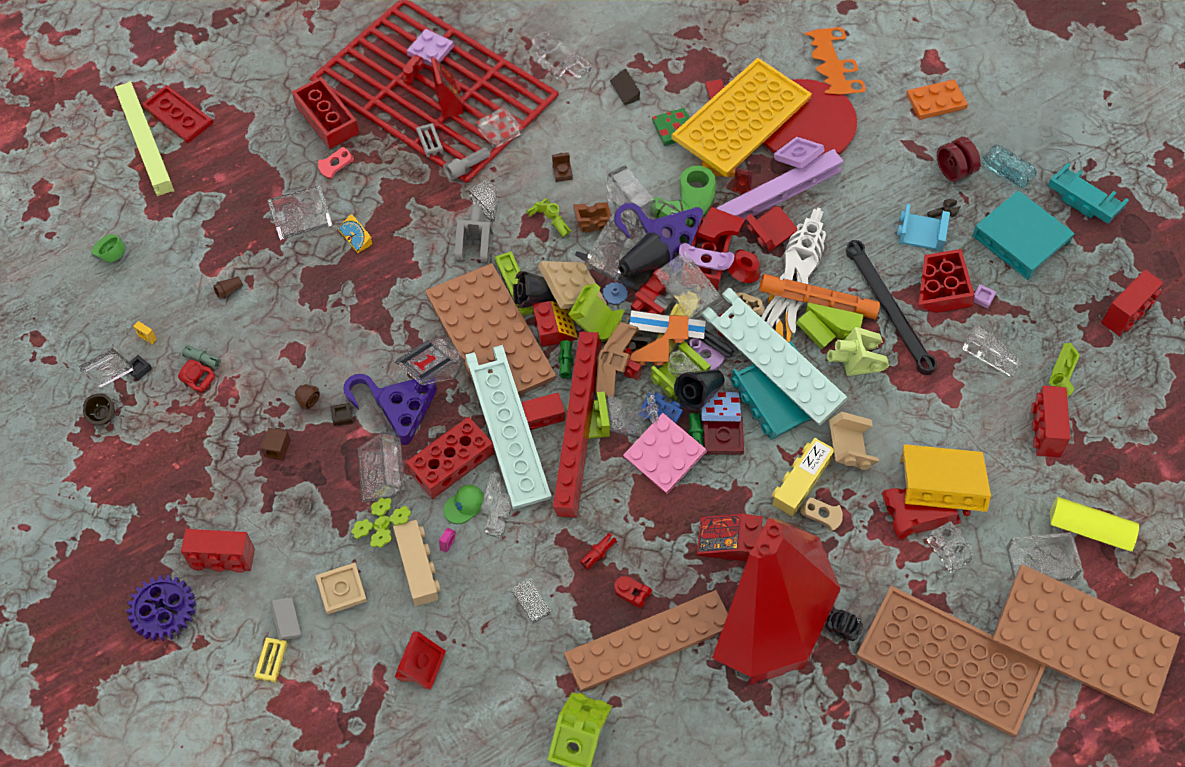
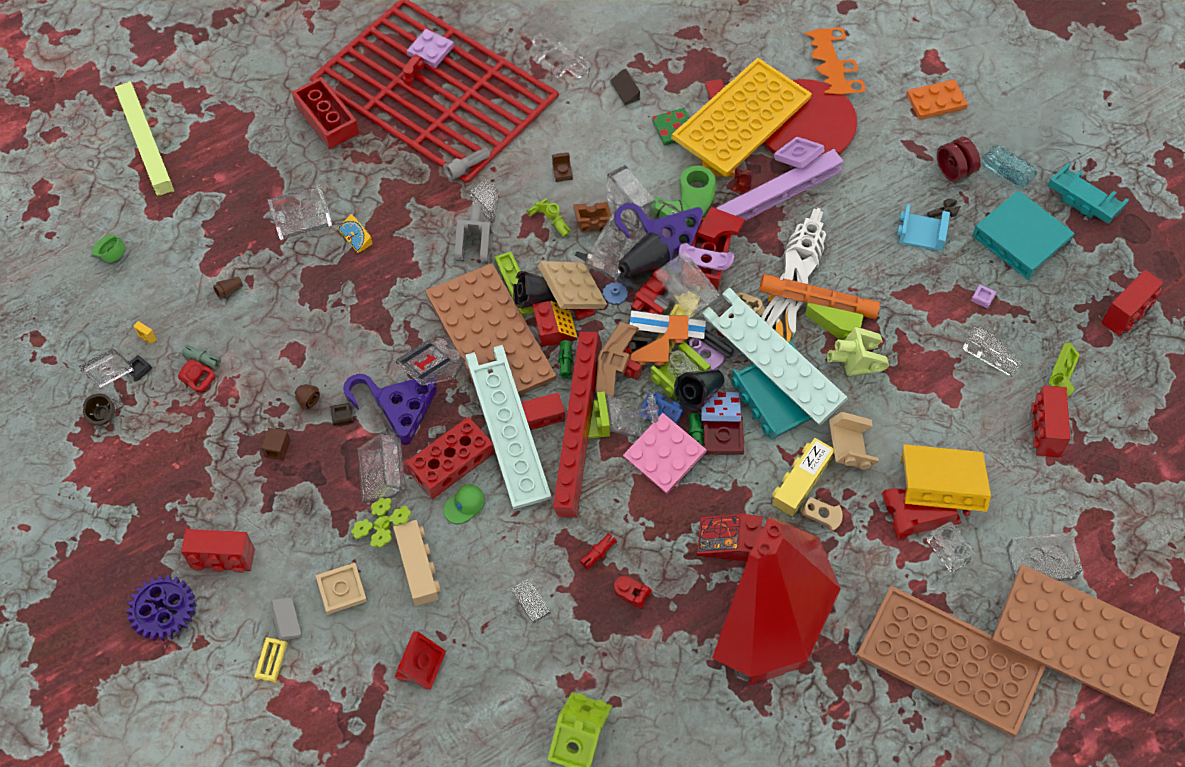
red tile [141,85,213,143] -> none
coral piece [318,147,354,179] -> none
light grey tile [416,123,443,157] -> none
red slope [431,57,465,118] -> none
dark pink tile [439,528,456,552] -> none
clear tile [475,107,524,148] -> none
clear plate [481,472,512,538] -> none
nougat plate [564,590,728,693] -> none
lime panel [568,283,625,342] -> none
red piece [727,249,761,283] -> none
red bracket [746,206,798,252] -> none
lime tile [796,310,836,350] -> none
black gear [826,609,863,641] -> none
black piece [846,240,937,375] -> none
red wedge [918,249,975,313] -> none
neon yellow brick [1049,496,1139,551] -> none

